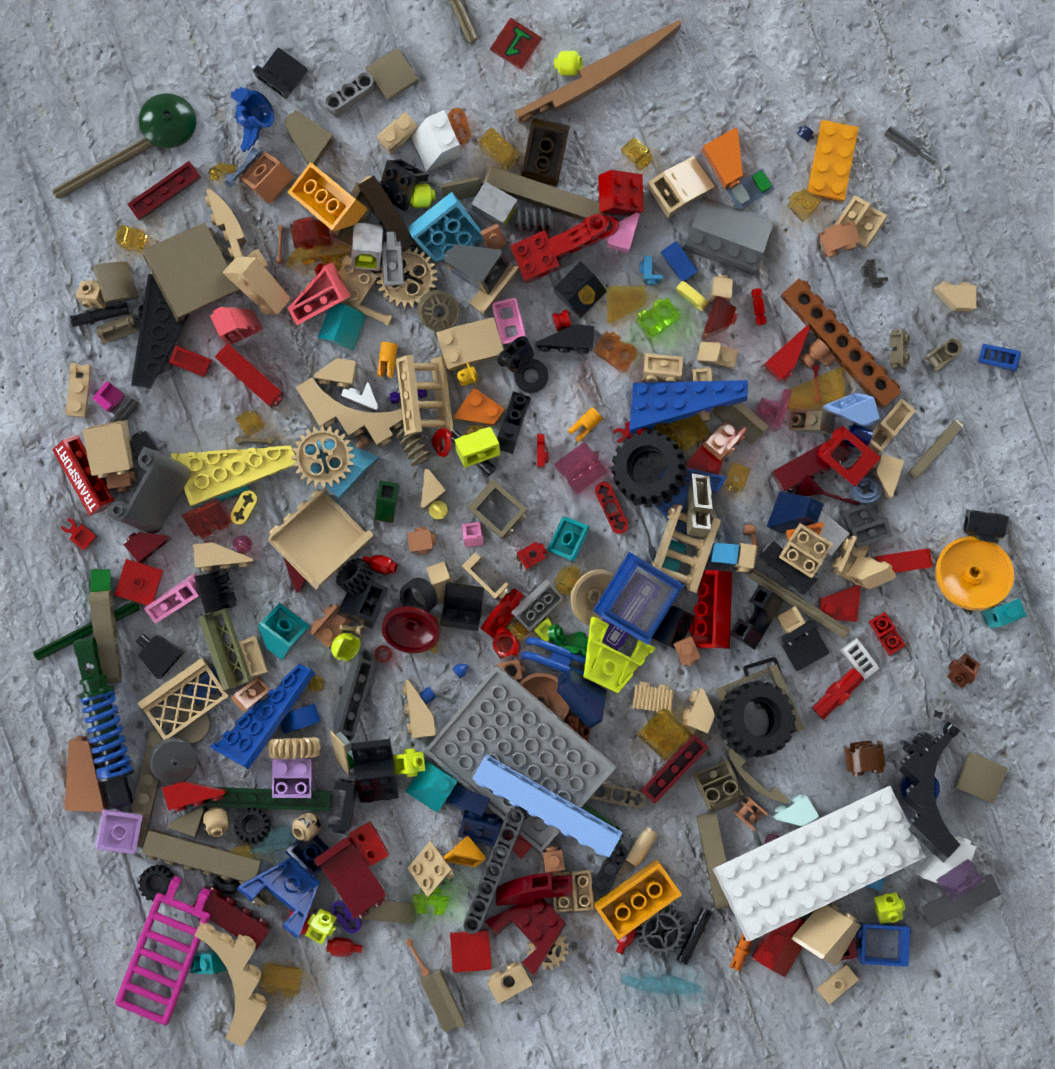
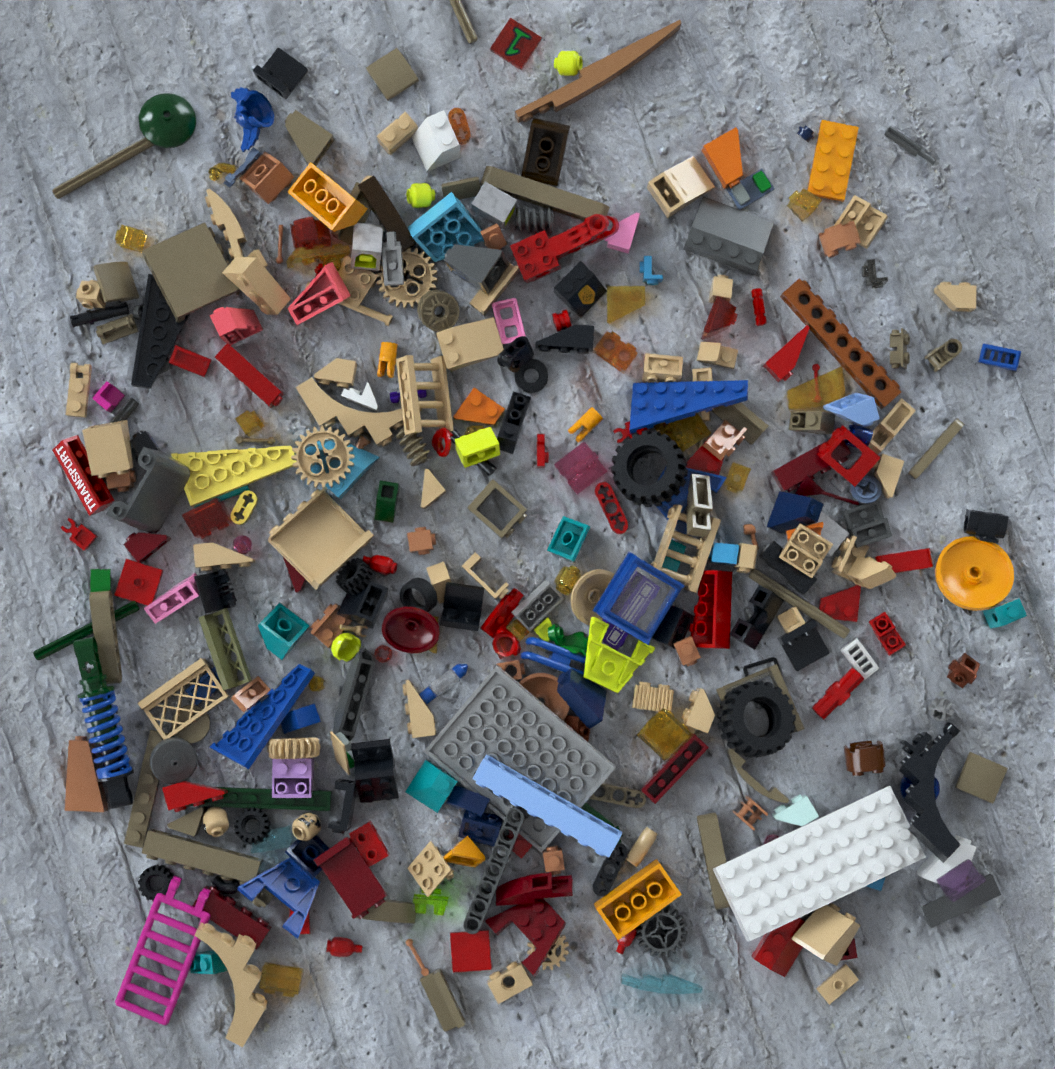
lavender bracket [95,809,143,854] -> none
dark red plate [127,161,201,221] -> none
black torso [136,633,185,679] -> none
clear yellow slope [230,844,256,859] -> none
tan plate [239,636,269,678] -> none
neon yellow brick [305,908,337,945] -> none
teal slope [318,304,367,351] -> none
light grey beam [325,72,375,115] -> none
dark purple beam [331,900,362,934] -> none
black bracket [380,159,429,211] -> none
neon yellow brick [393,748,425,777] -> none
light yellow tile [429,500,448,520] -> none
yellow hinge [457,363,479,386] -> none
bright pink slope [462,522,484,547] -> none
clear yellow brick [478,127,519,171] -> none
red brick [516,542,547,570] -> none
tan slope [552,870,594,913] -> none
red brick [598,170,644,217] -> none
clear yellow bracket [620,137,653,171] -> none
clear neon green brick [635,297,681,341] -> none
blue tile [660,241,698,282] -> none
light yellow beam [675,281,709,311] -> none
black pin [676,907,713,965] -> none
dark tan slope [692,759,744,812] -> none
orange pin [730,933,752,971] -> none
clear pink bracket [755,389,792,432] -> none
nougat piece [800,338,836,369] -> none
blue window [856,922,910,967] -> none
neon yellow brick [874,892,905,924] -> none

